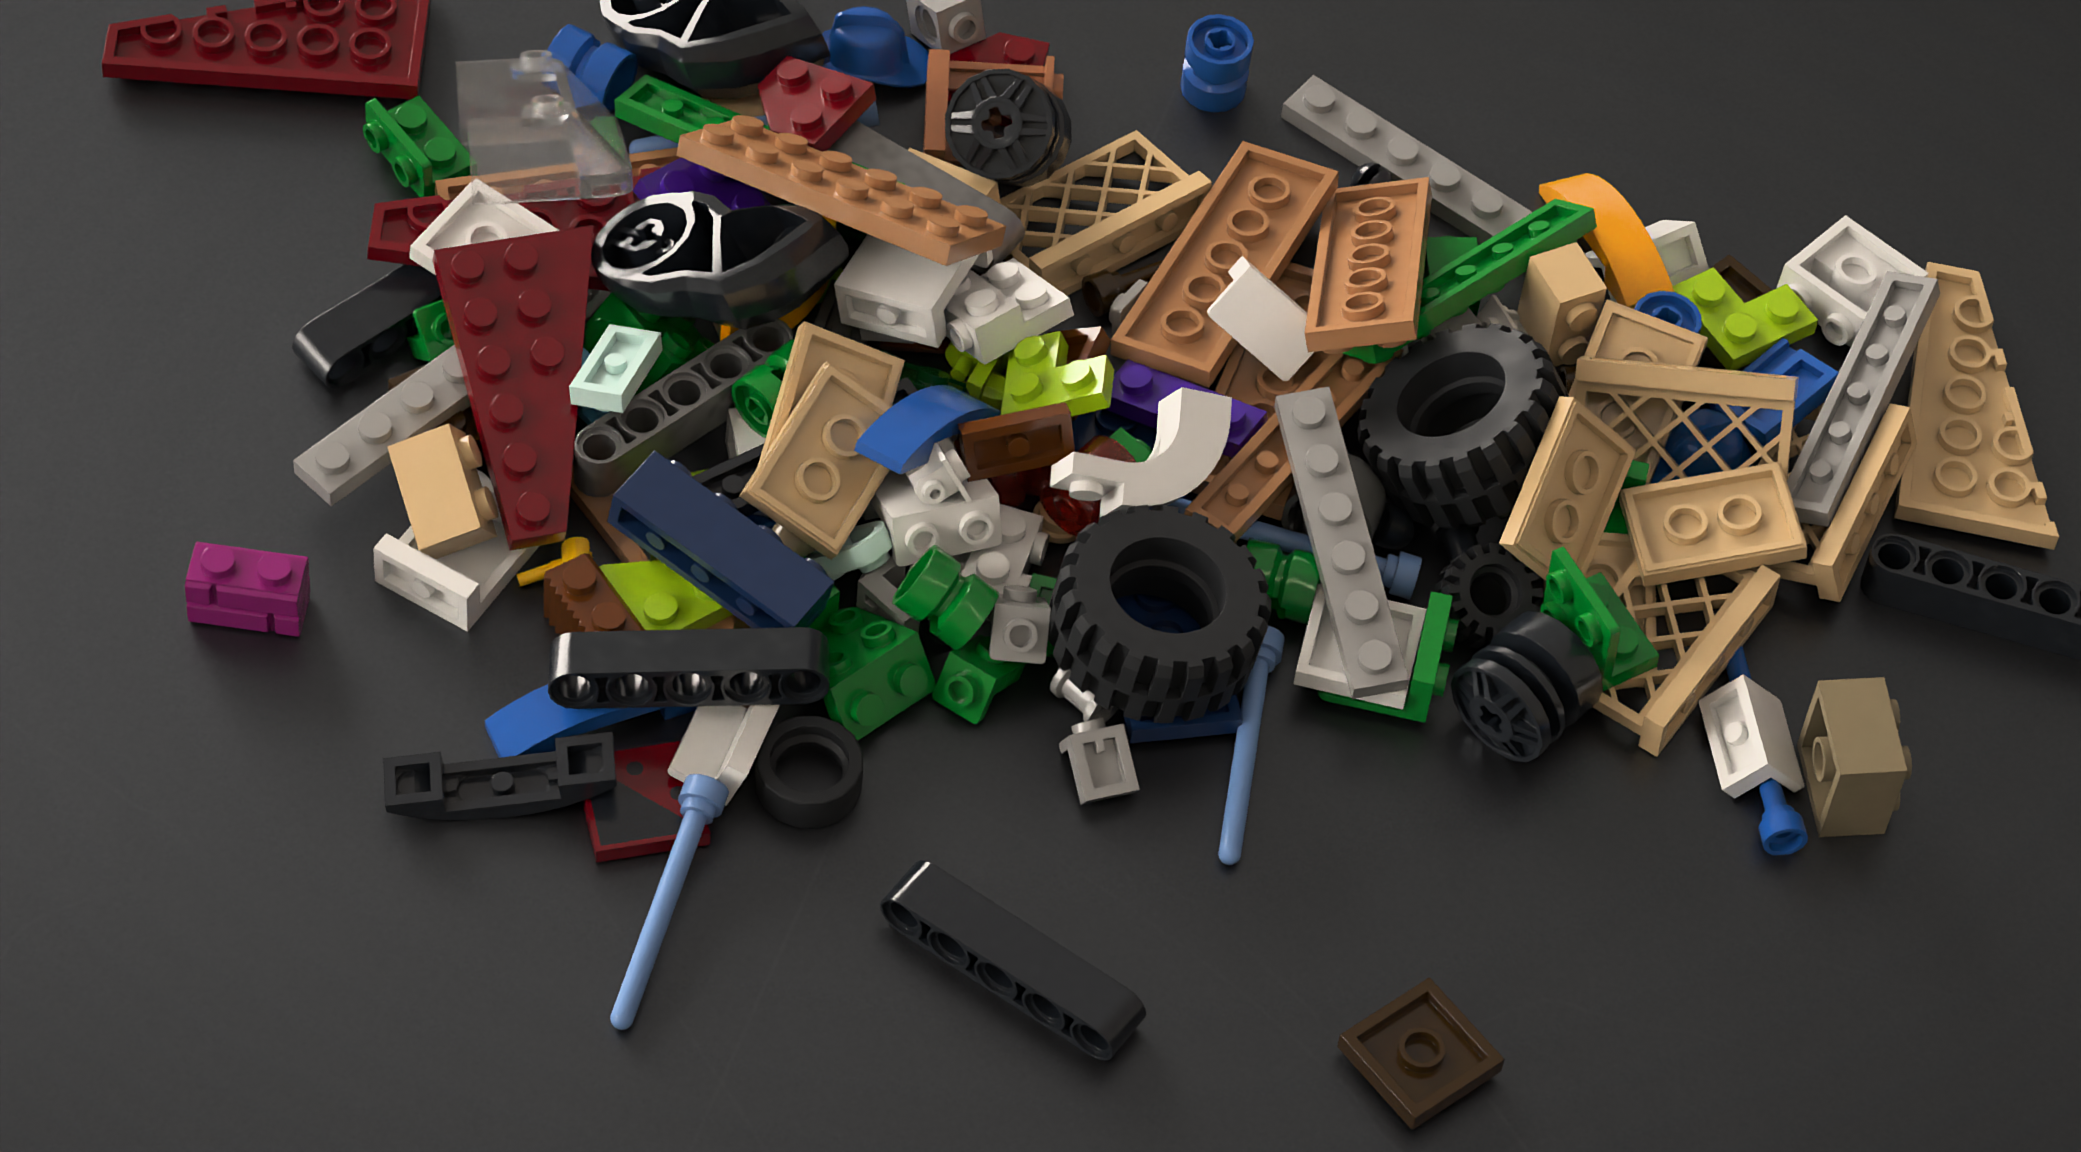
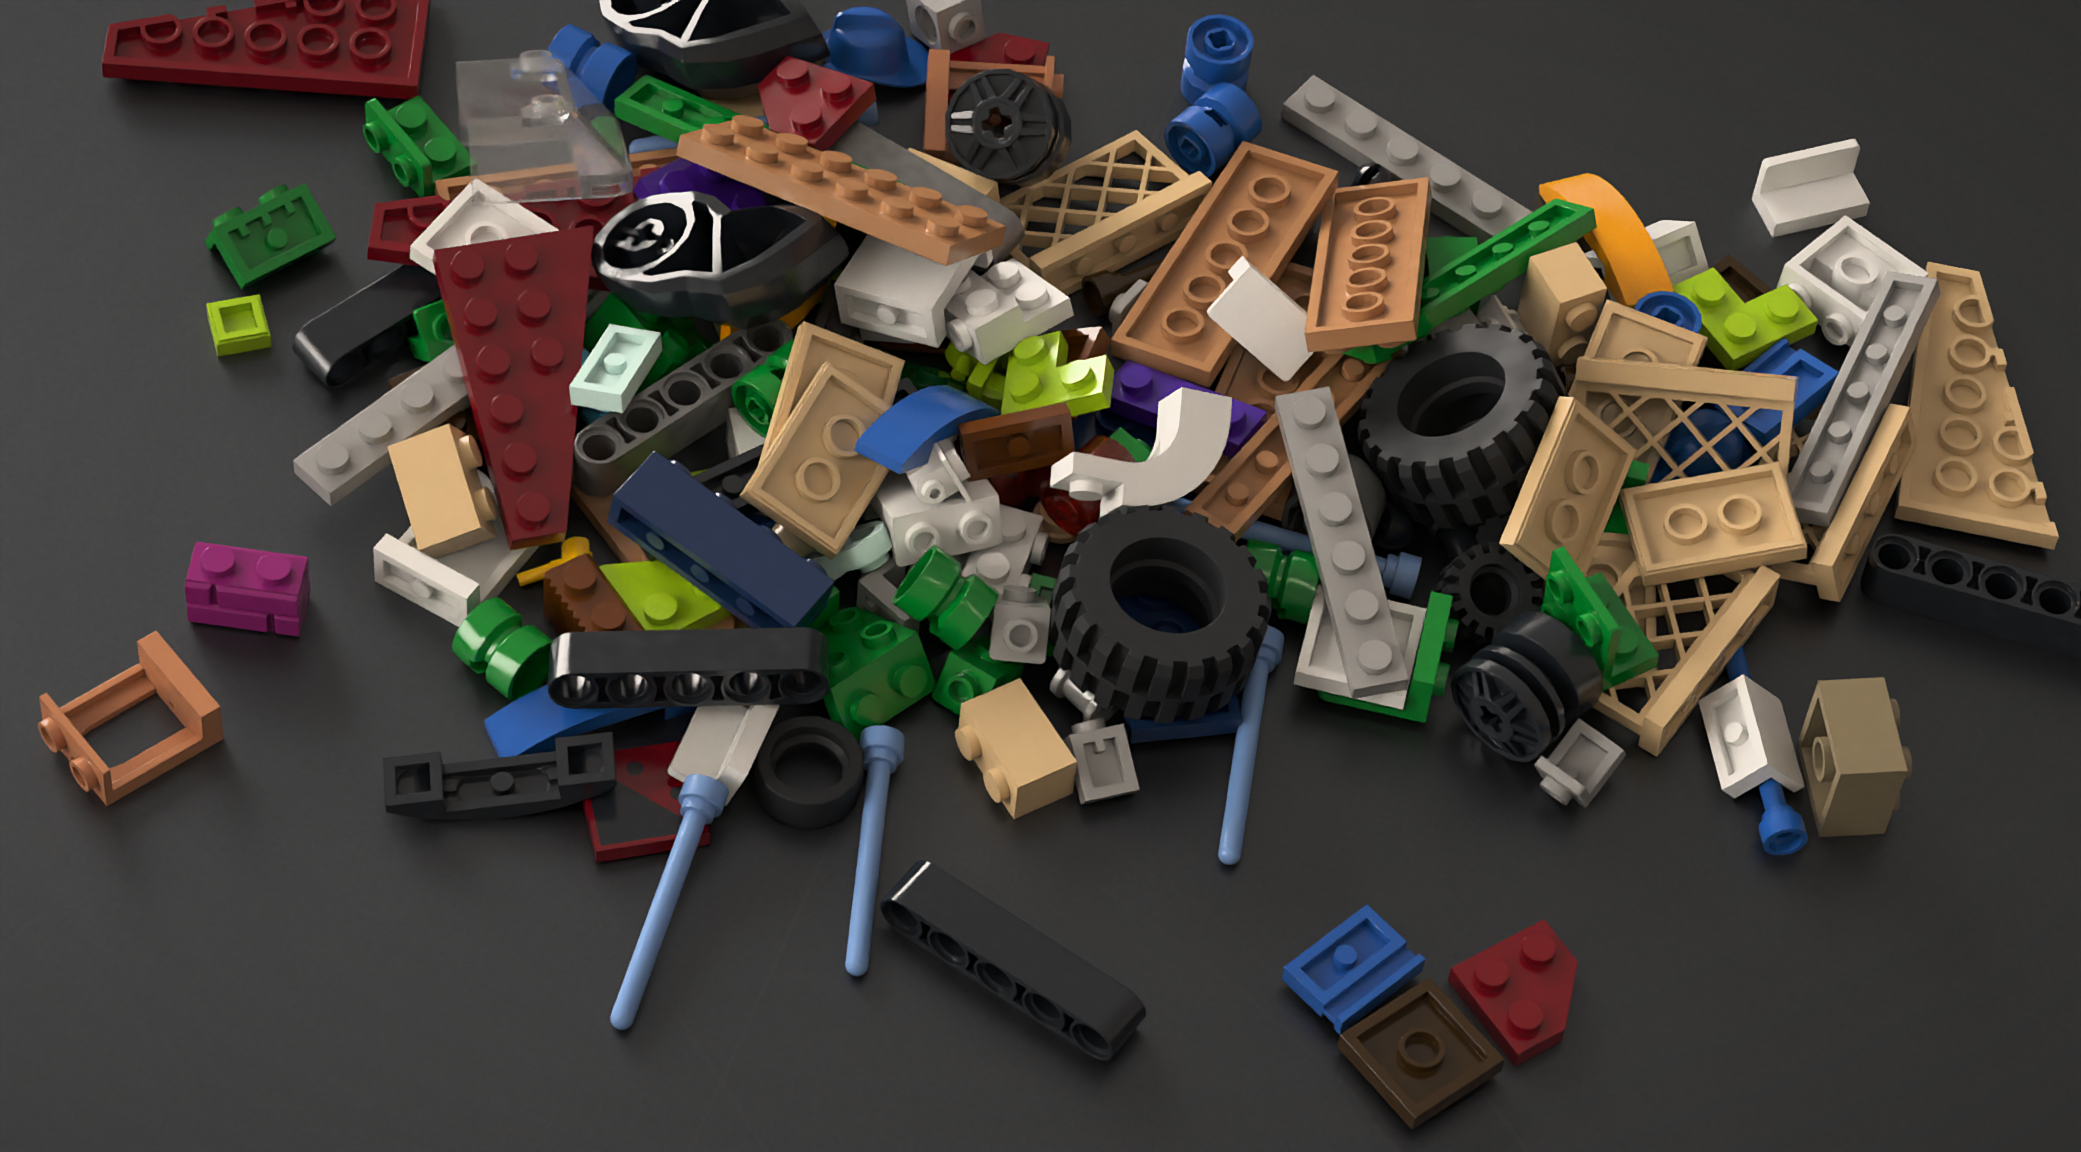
none -> nougat panel [38,631,223,806]
none -> green bracket [204,183,337,290]
none -> lime tile [206,294,271,357]
none -> green wheel [452,597,552,702]
none -> medium blue piece [845,725,905,976]
none -> tan brick [955,678,1077,819]
none -> blue wheel [1164,82,1262,177]
none -> blue plate [1281,904,1425,1035]
none -> dark red plate [1448,919,1578,1067]
none -> light grey bracket [1534,718,1626,808]
none -> white panel [1752,139,1870,238]

